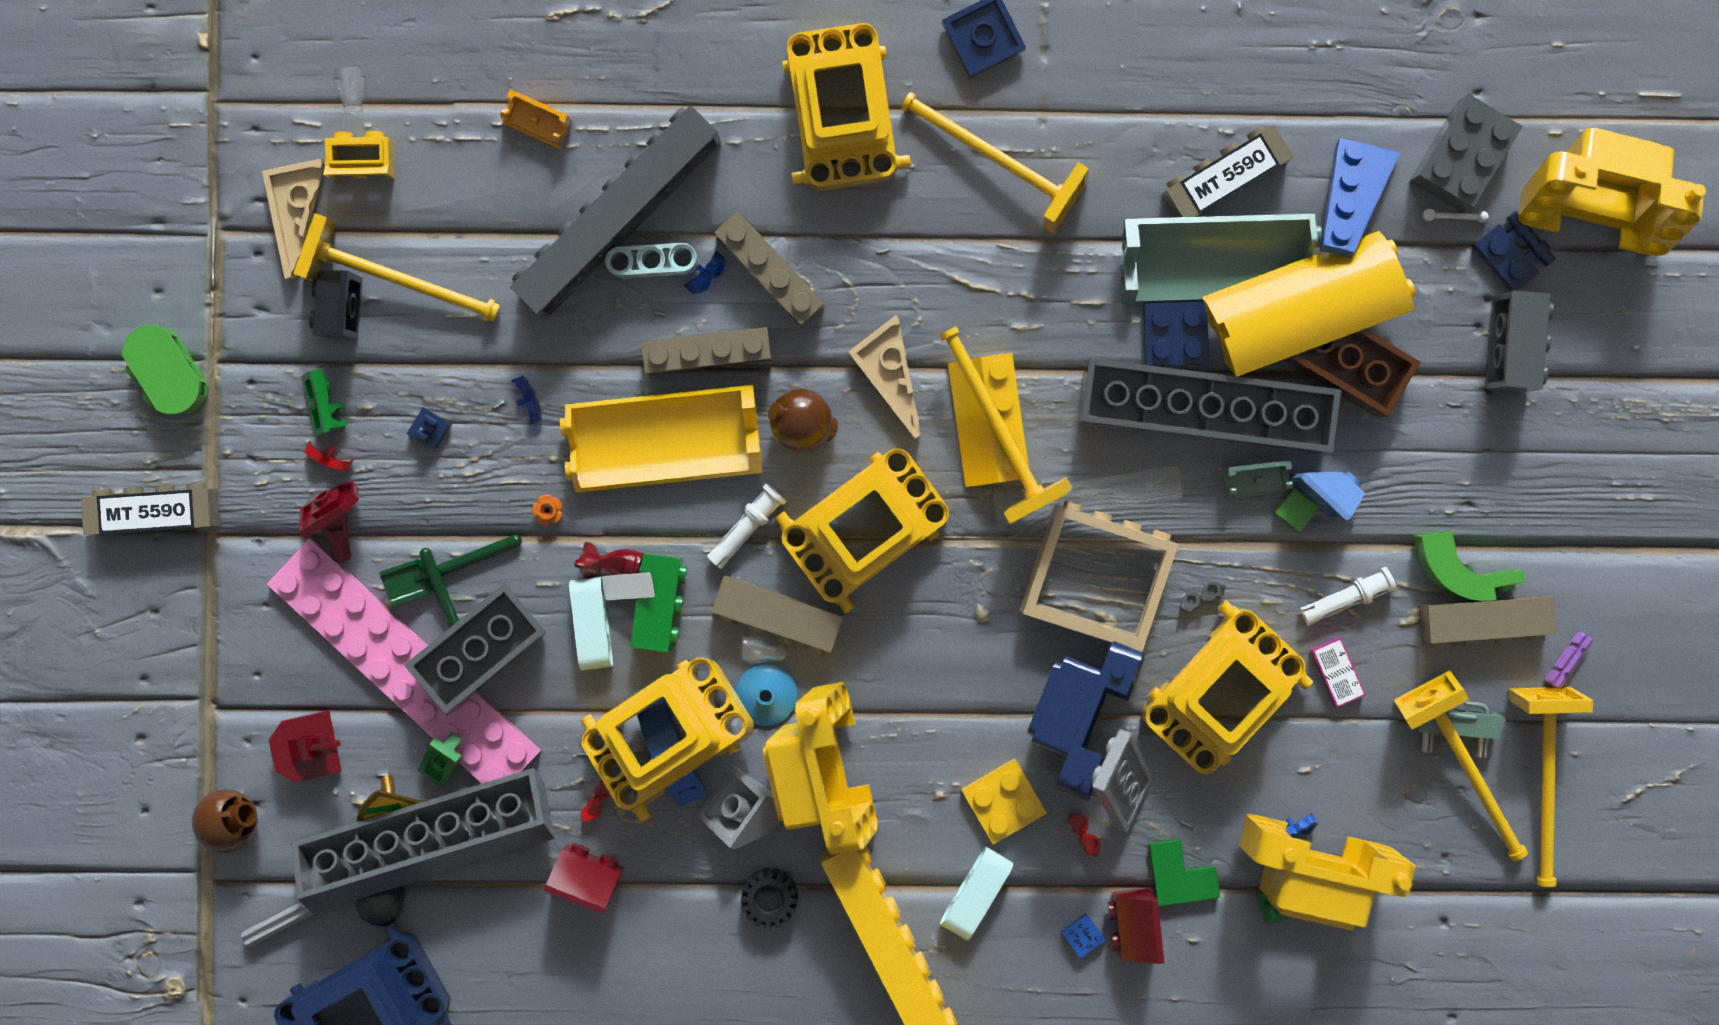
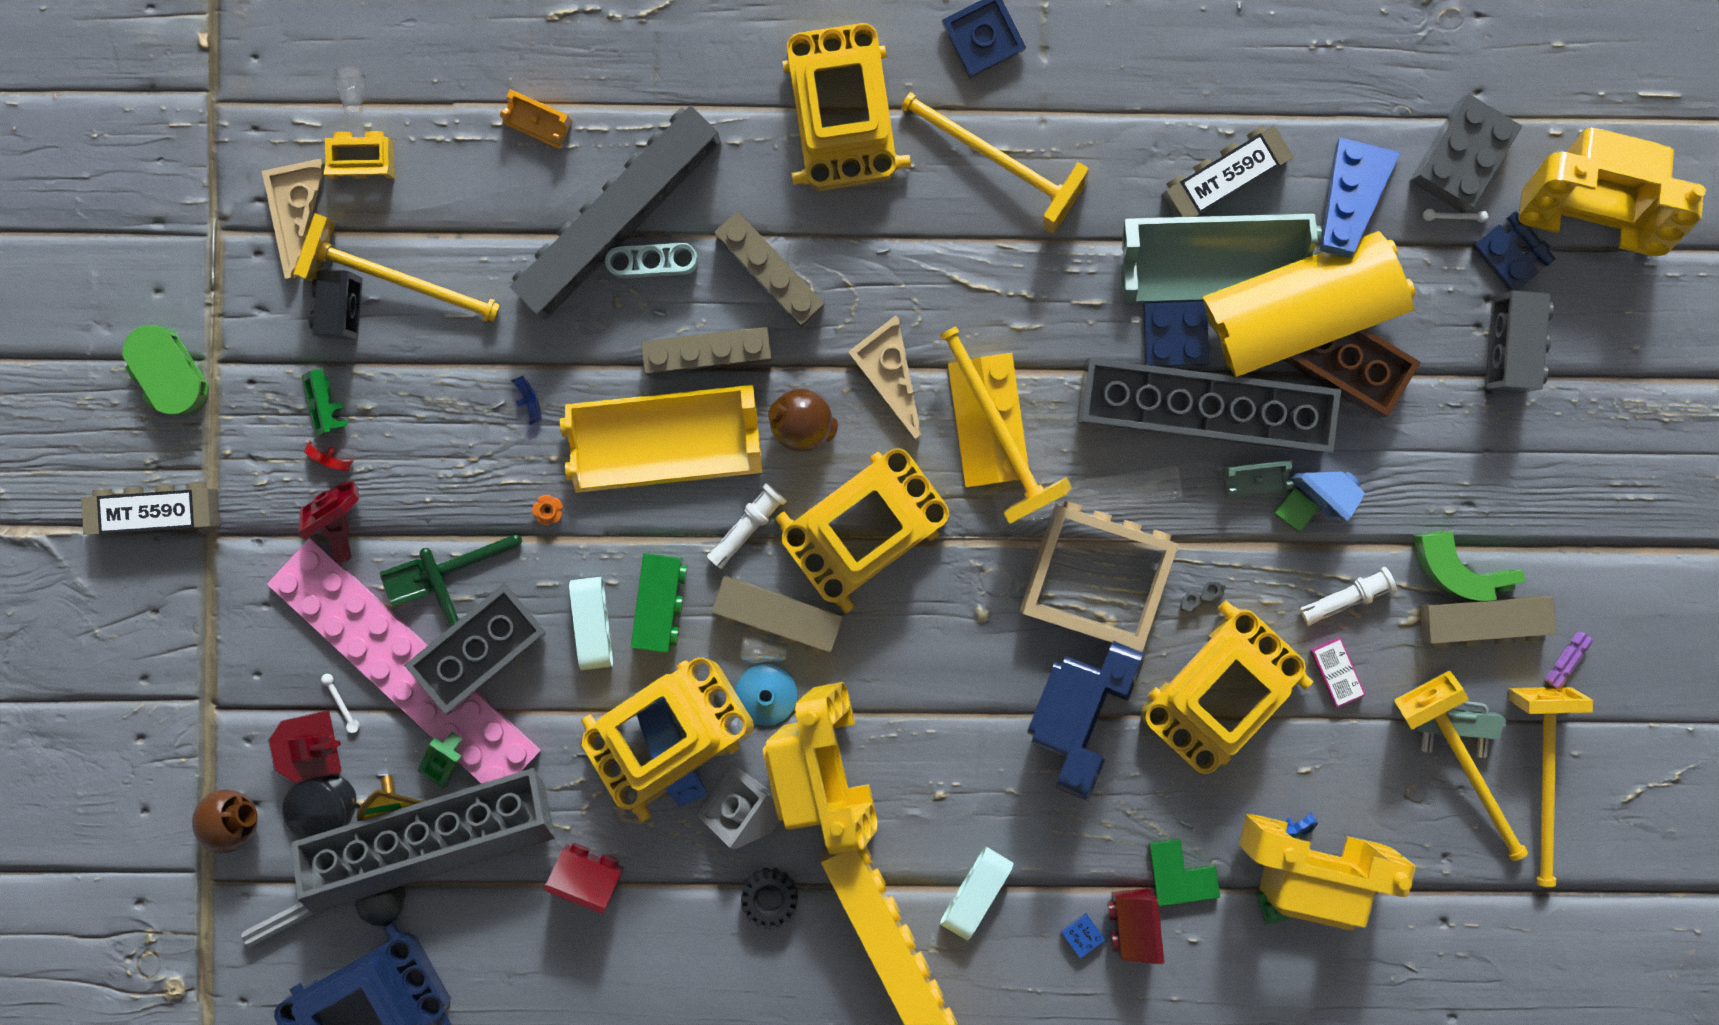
dark blue tile [407,407,452,450] -> none
dark red animal [574,542,644,579] -> none
red piece [581,779,612,822] -> none
white sticker [601,572,655,600] -> none
clear blue piece [684,251,726,294] -> none
yellow plate [961,758,1047,845] -> none
red piece [1067,813,1101,857] -> none
light grey plate [1092,729,1153,833] -> none
none -> black piece [282,776,356,840]
none -> white hinge [321,674,360,733]

